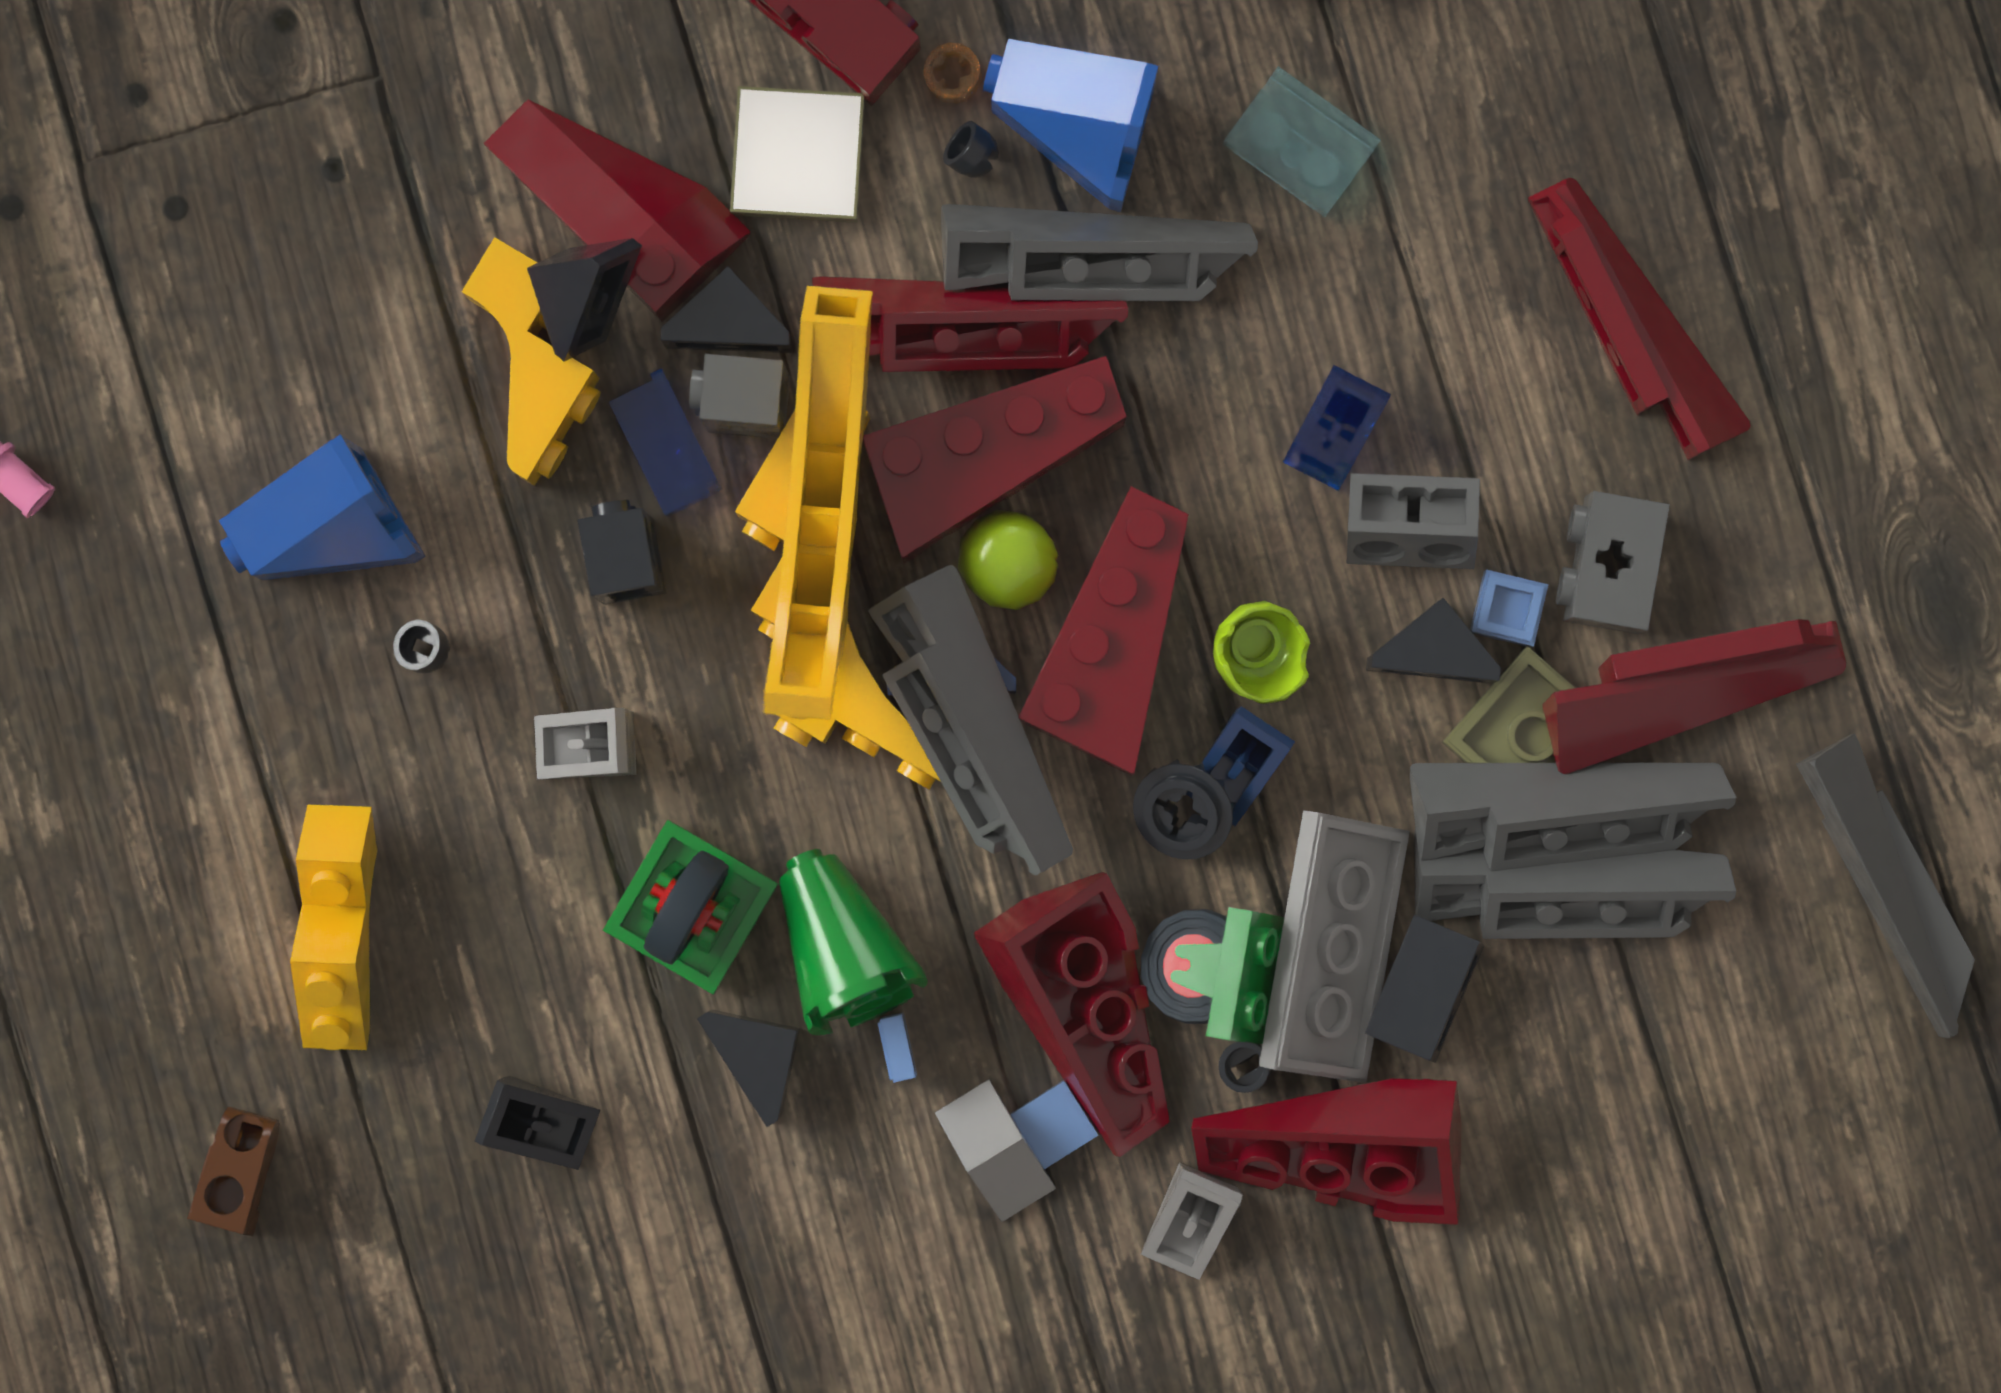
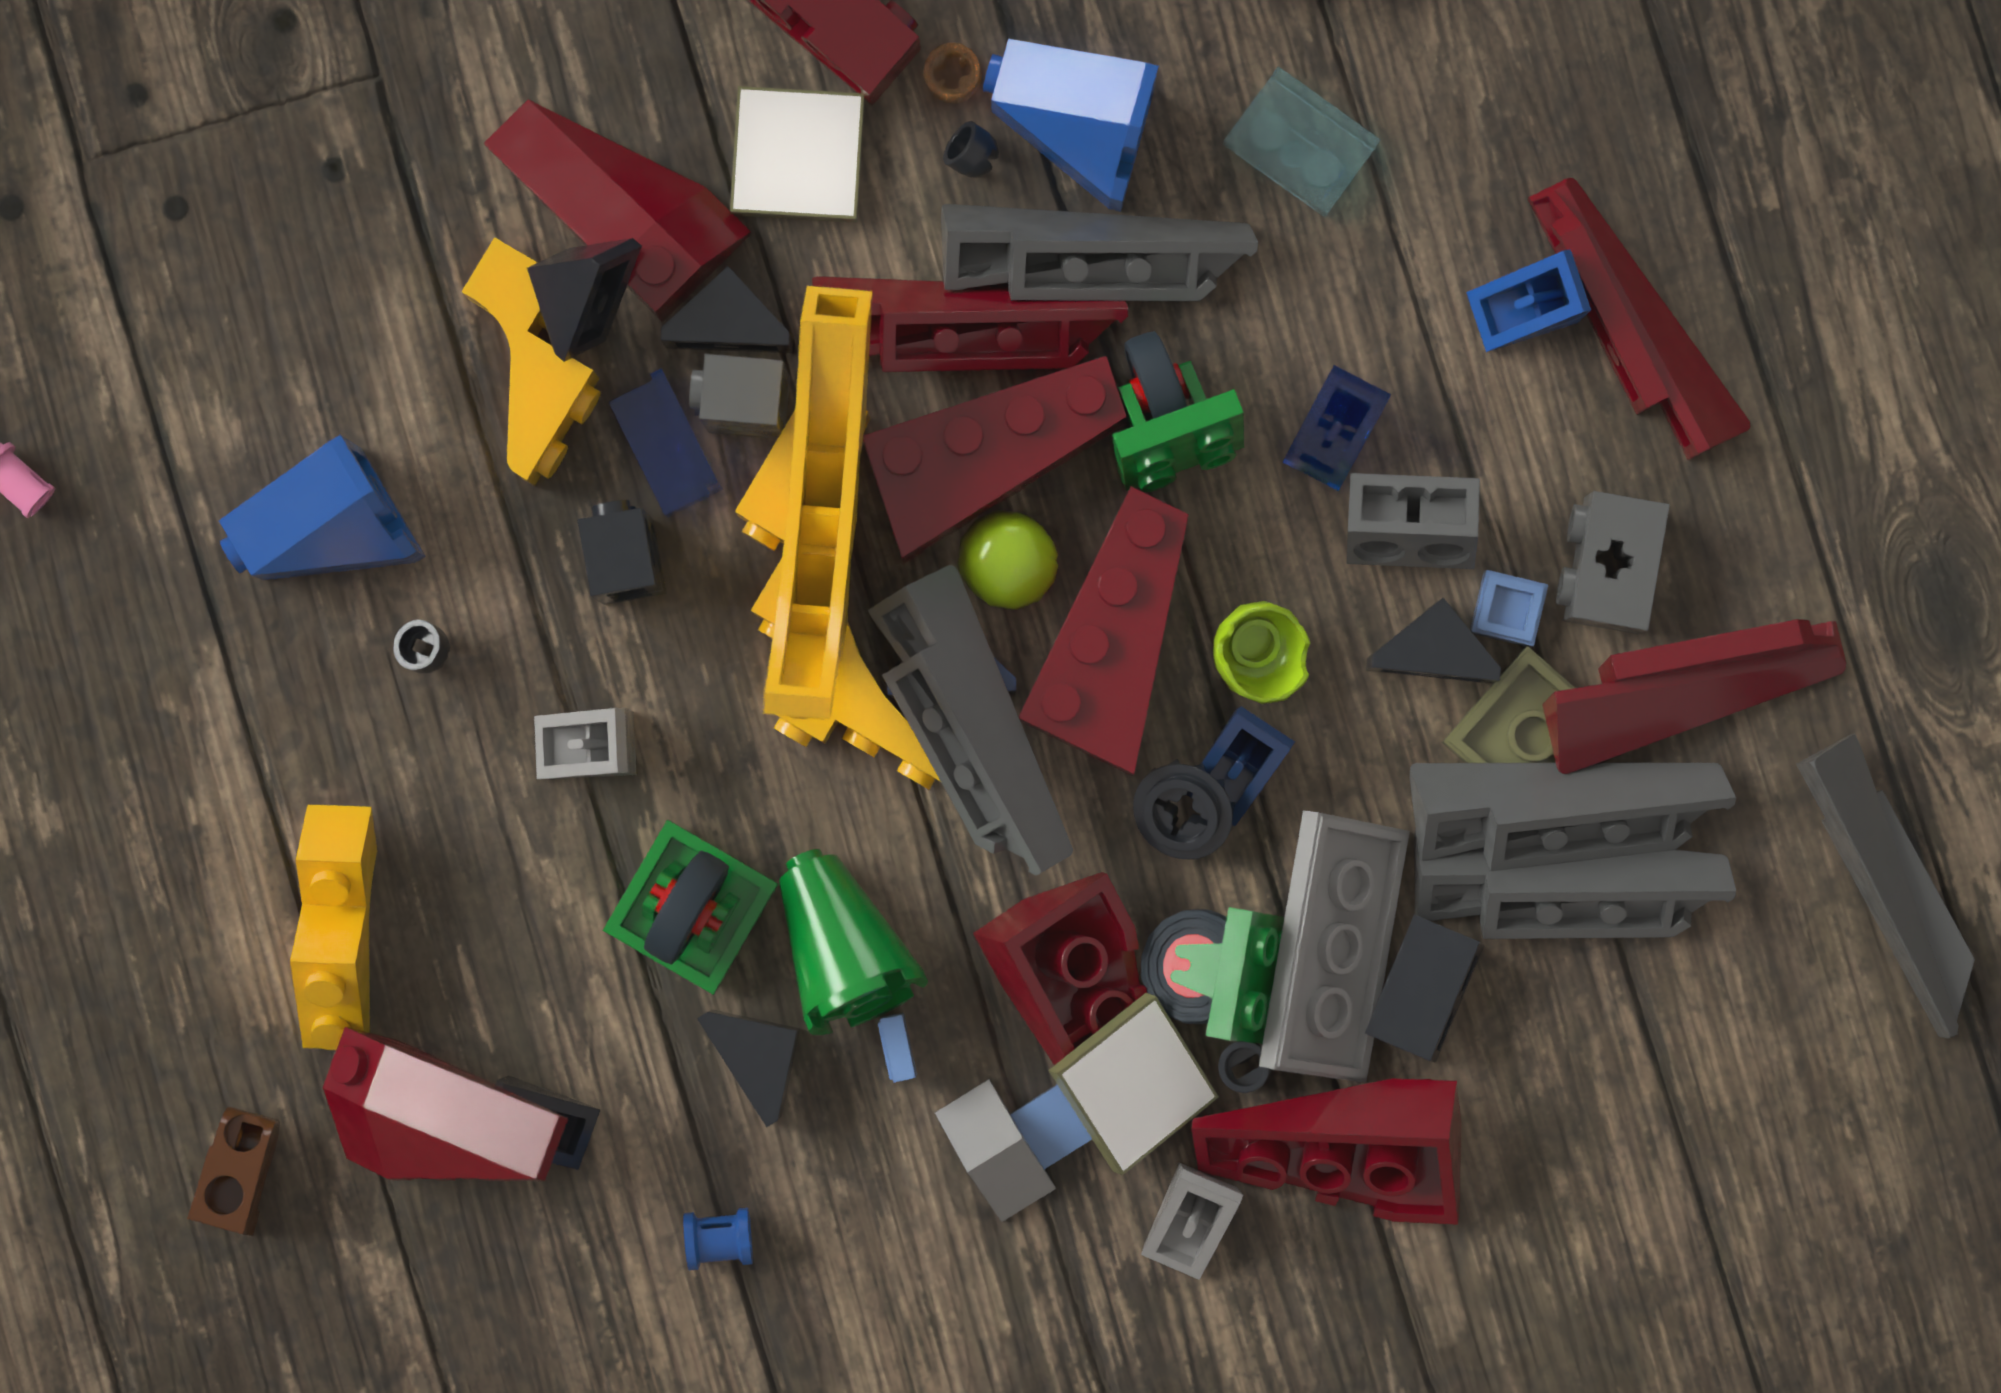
none -> dark red wedge [323,1027,568,1181]
none -> blue bush [683,1208,753,1271]
none -> white tile [1048,993,1219,1176]
none -> green plate [1112,331,1244,492]
none -> blue slope [1466,249,1591,352]

